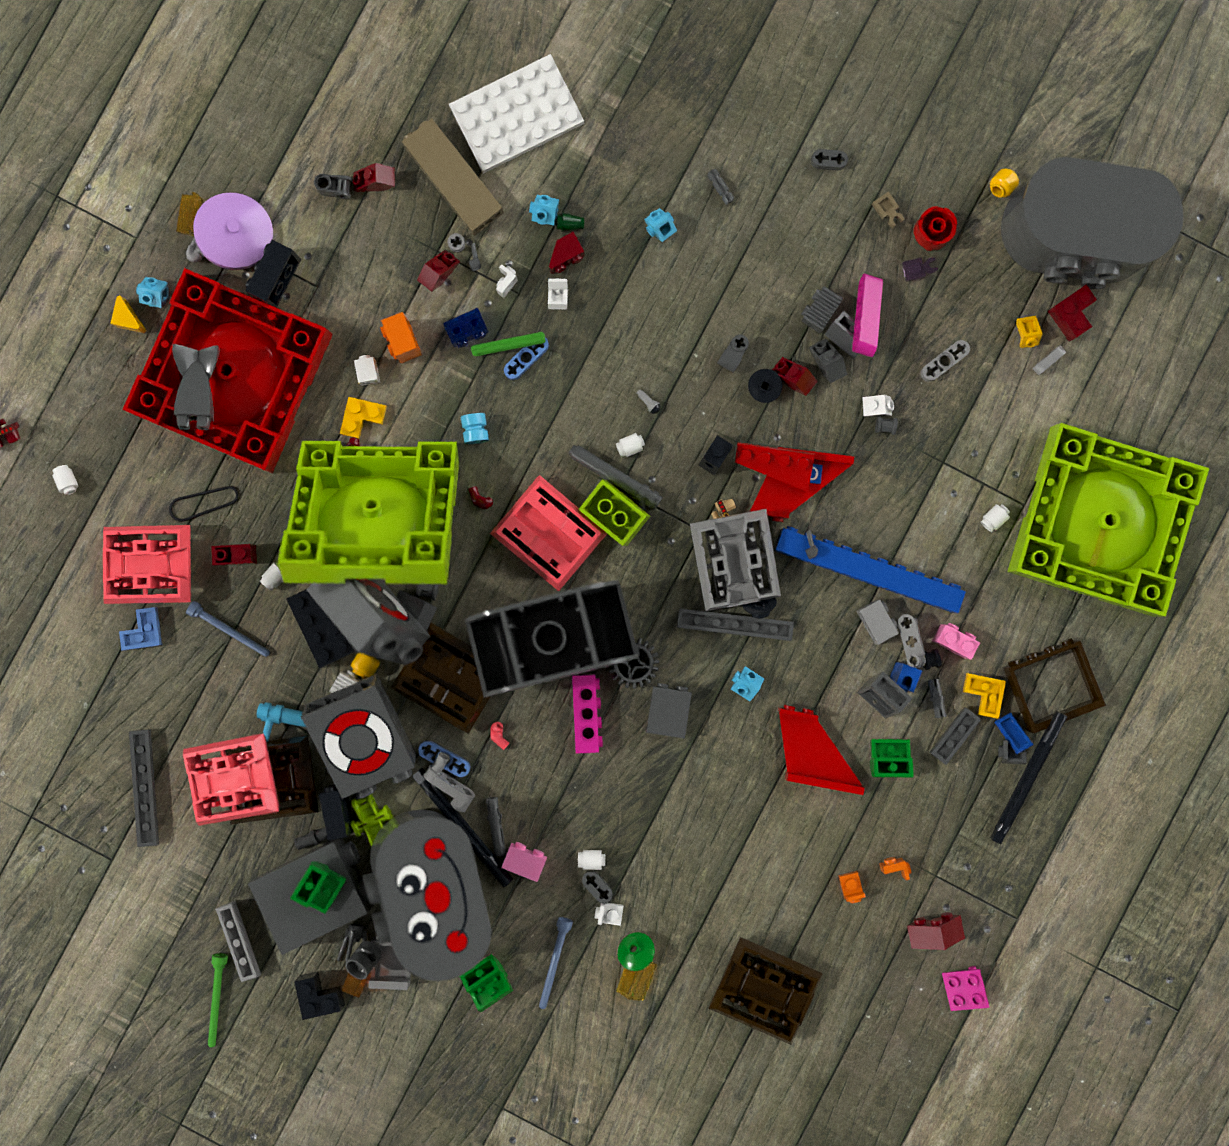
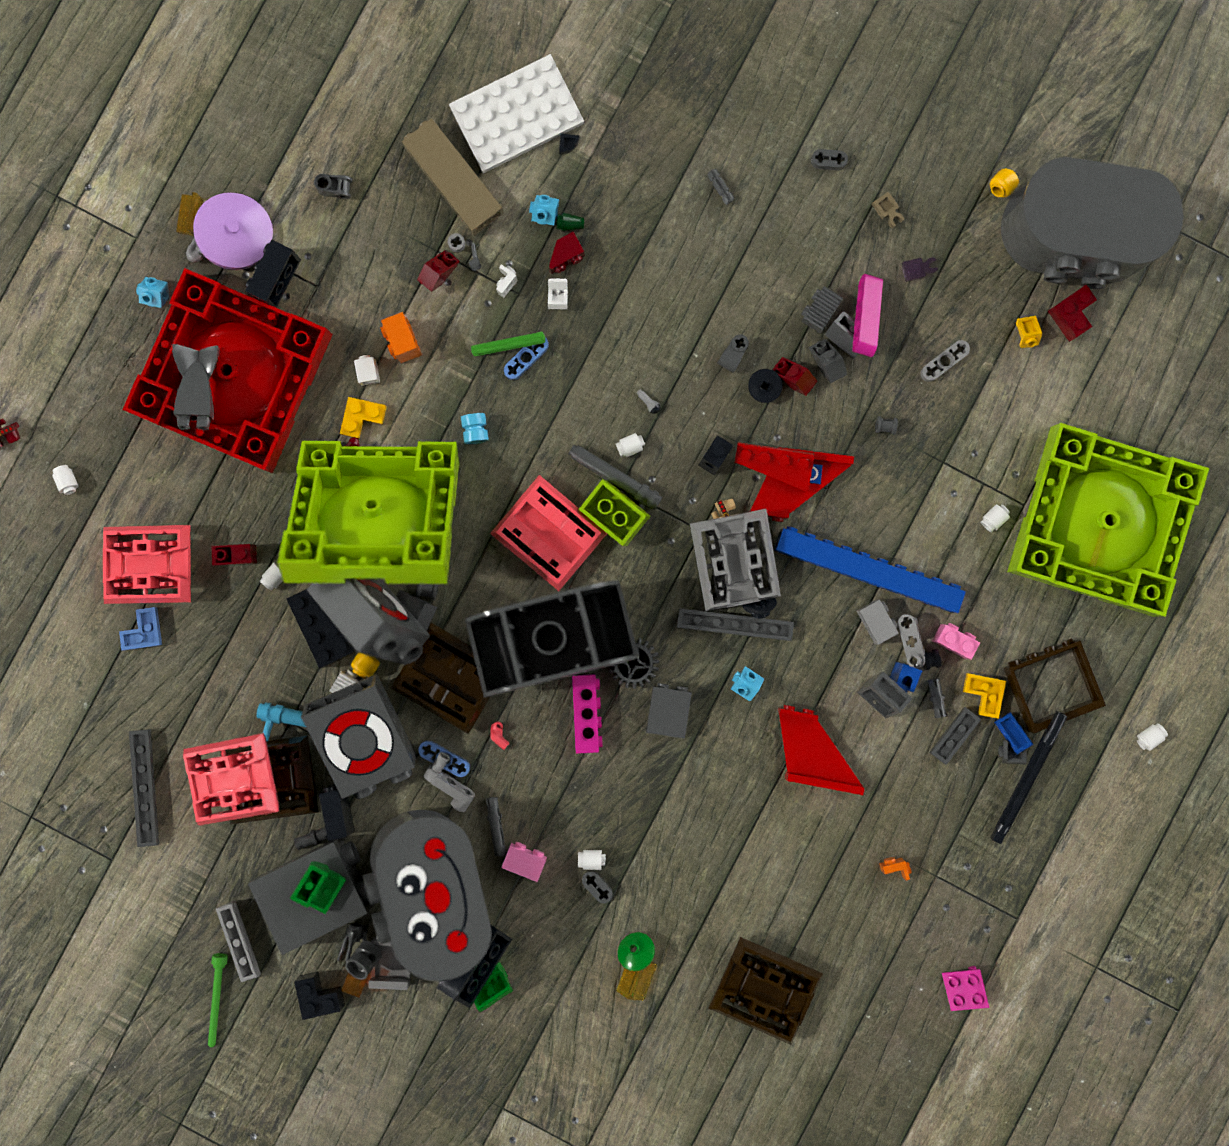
yellow slope [110,295,146,333] -> none
black piece [169,486,239,522] -> none
sand blue piece [186,601,270,657] -> none
lime axle [351,794,393,846] -> none
dark red slope [353,163,395,192] -> none
black piece [412,768,513,888] -> none
clear blue brick [443,308,489,348] -> none
dark red arm [468,486,493,509] -> none
sand blue piece [539,917,573,1009] -> none
white bracket [595,903,624,926] -> none
medium azure brick [644,208,677,242] -> none
dark grey hand [805,531,818,559] -> none
orange bracket [838,871,866,903] -> none
white bracket [863,395,894,417] -> none
green brick [870,739,914,778] -> none
dark red brick [907,912,965,950] -> none
red brick [913,206,957,251] -> none
light grey beam [1032,345,1066,375] -> none
none -> black brick [437,924,512,1008]
none -> black tile [559,134,580,154]
none -> white brick [1137,723,1168,751]

